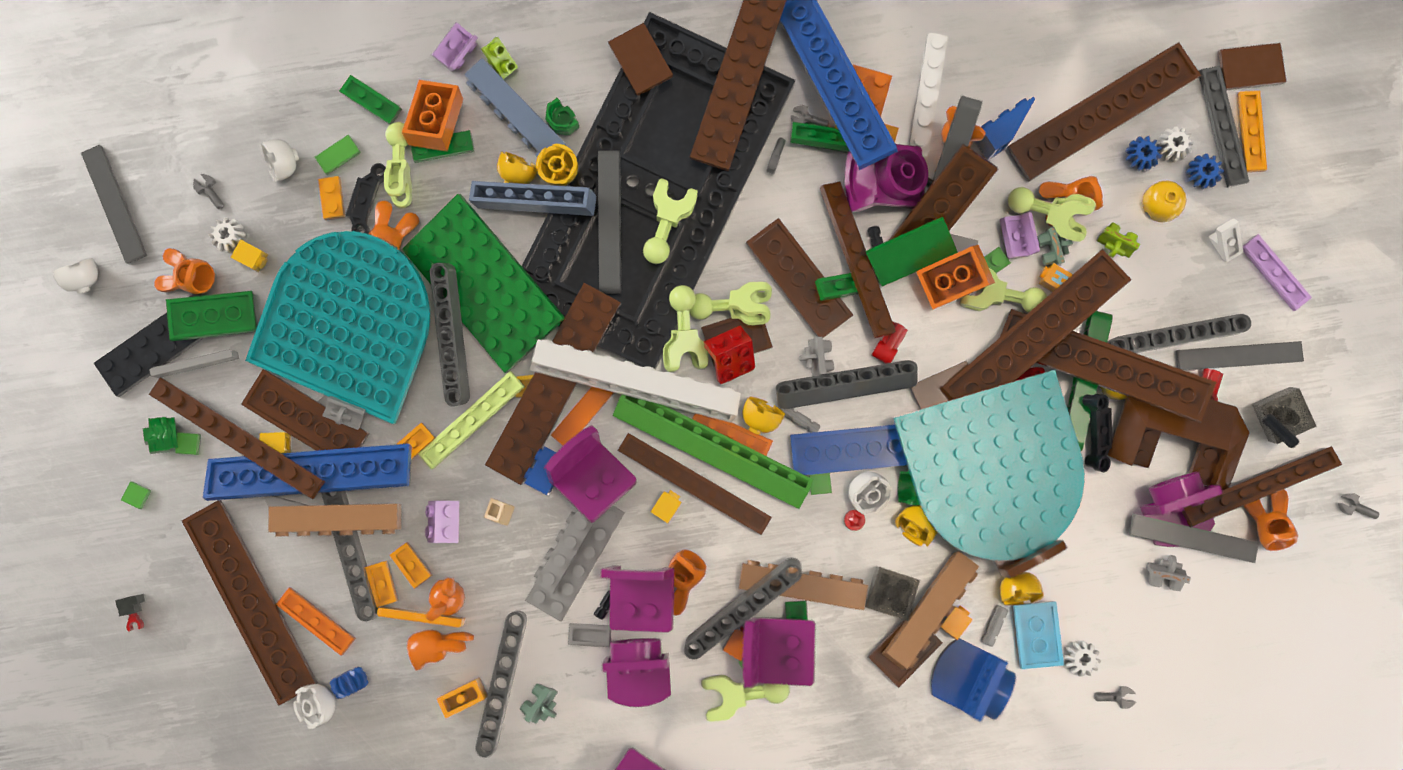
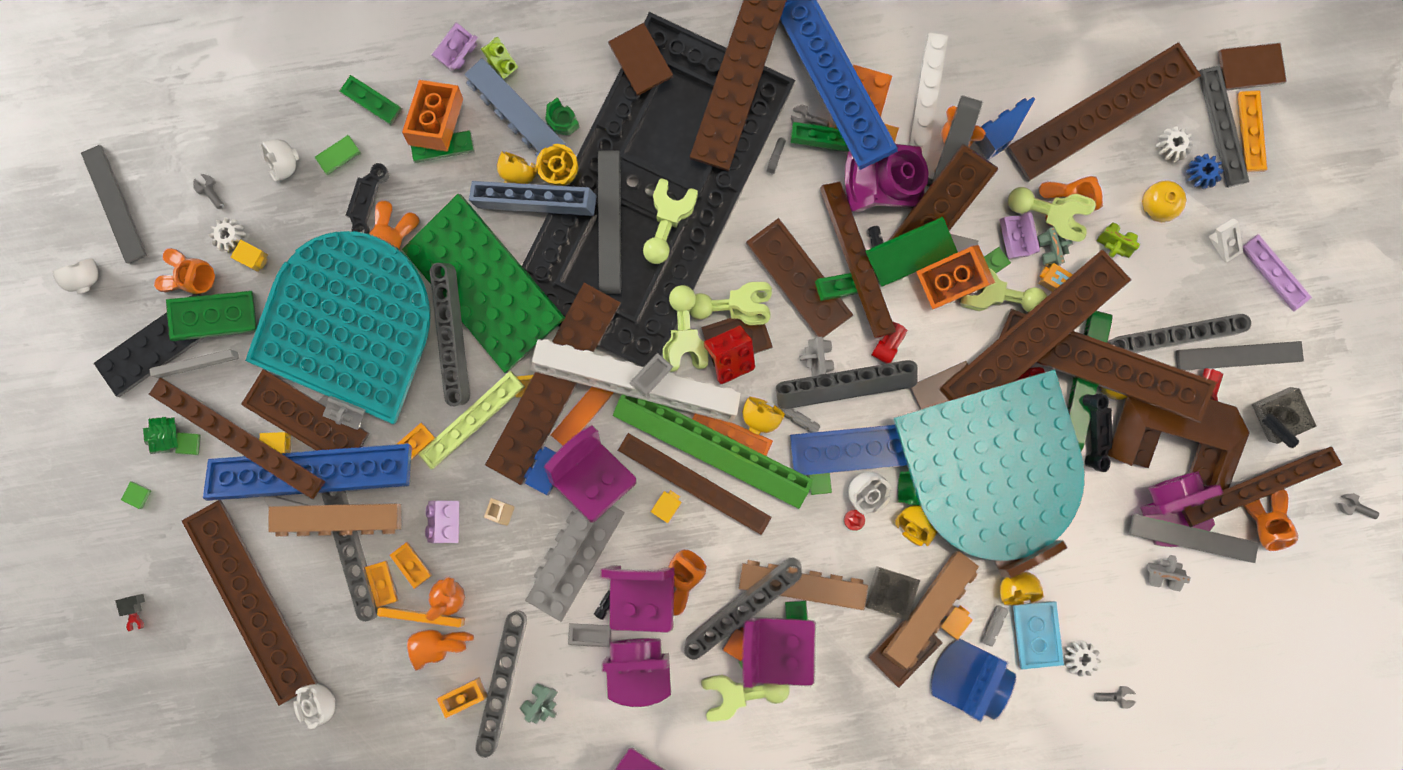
orange tile [276,587,356,656] -> none
light orange plate [318,176,346,220] -> none
blue gear [330,667,369,699] -> none
yellowish green piece [384,122,412,208] -> none
blue gear [1126,136,1162,171] -> none
none -> light grey tile [629,353,673,397]

